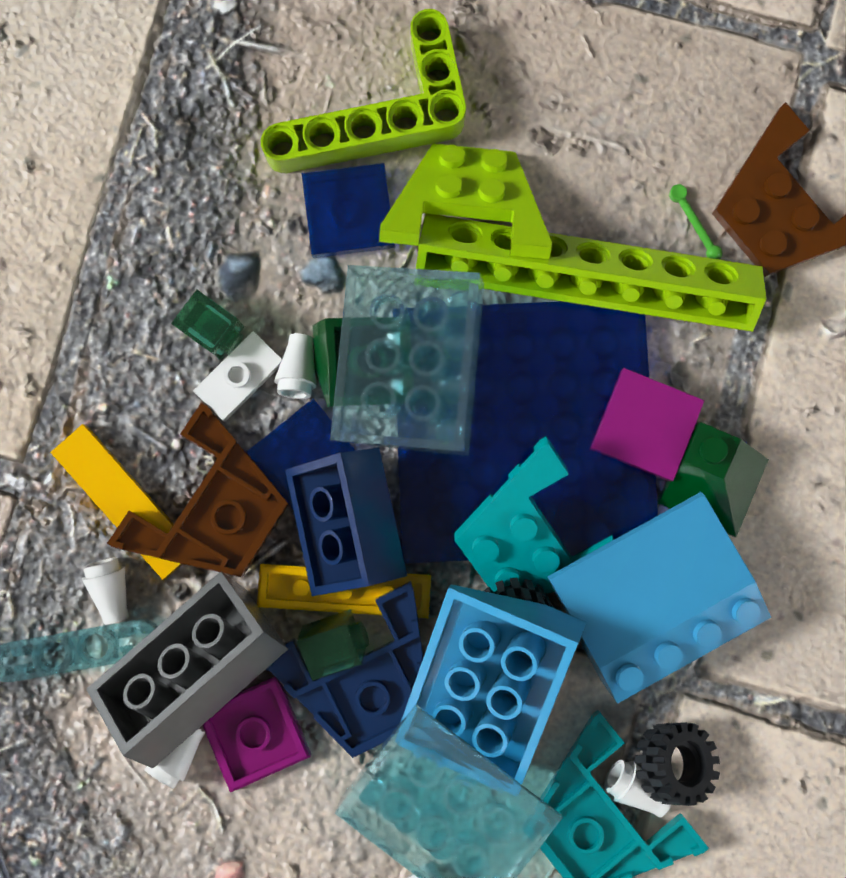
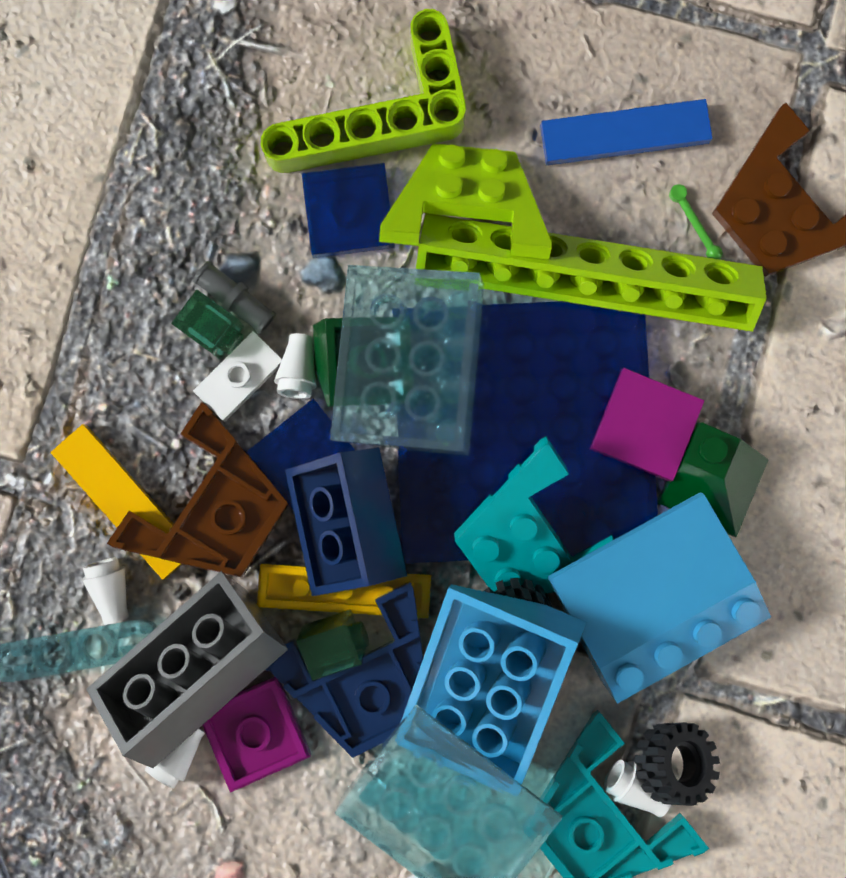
none -> dark grey pin [193,261,276,334]
none -> blue tile [540,99,713,166]

